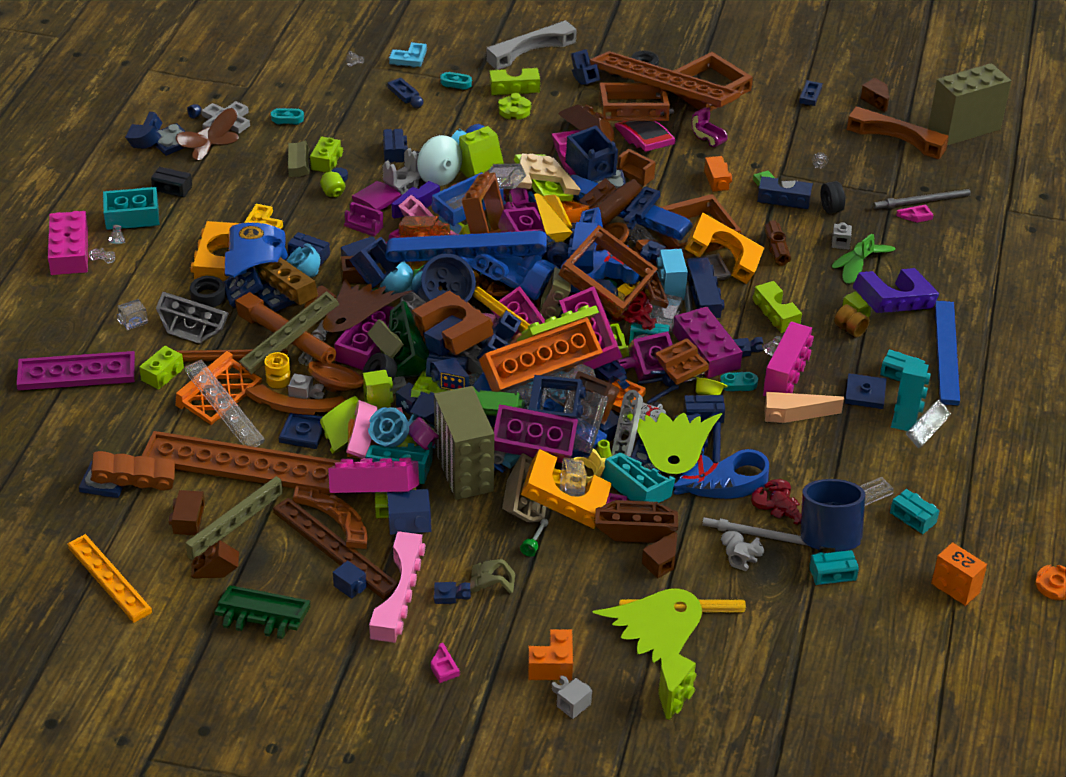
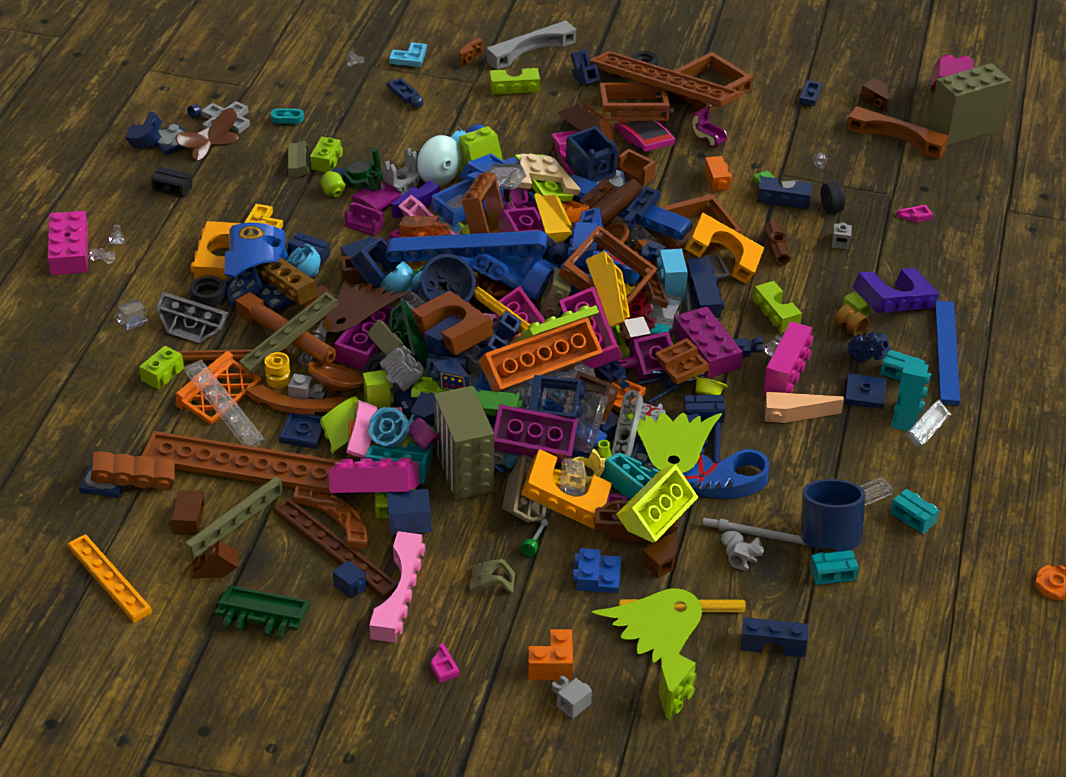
magenta plate [17,351,135,390] -> none
teal brick [103,187,160,230] -> none
dark blue brick [383,129,408,163] -> none
dark blue plate [434,582,471,604] -> none
teal plate [440,72,472,90] -> none
lime plate [498,93,531,120] -> none
teal plate [720,372,758,391] -> none
dark red animal [751,479,801,525] -> none
bright green piece [832,234,895,284] -> none
flat silver bar [873,189,971,209] -> none
orange brick [931,542,987,606] -> none
none -> dark green piece [342,147,383,191]
none -> light grey brick [380,345,425,391]
none -> dark orange slope [460,38,483,67]
none -> blue plate [460,153,519,182]
none -> blue plate [573,548,621,593]
none -> yellow wedge [586,251,630,326]
none -> neon yellow slope [616,464,698,543]
none -> slope [619,316,651,343]
none -> dark blue arch [740,617,808,657]
none -> dark blue brick [848,332,891,363]
none -> dark pink brick [930,55,974,89]

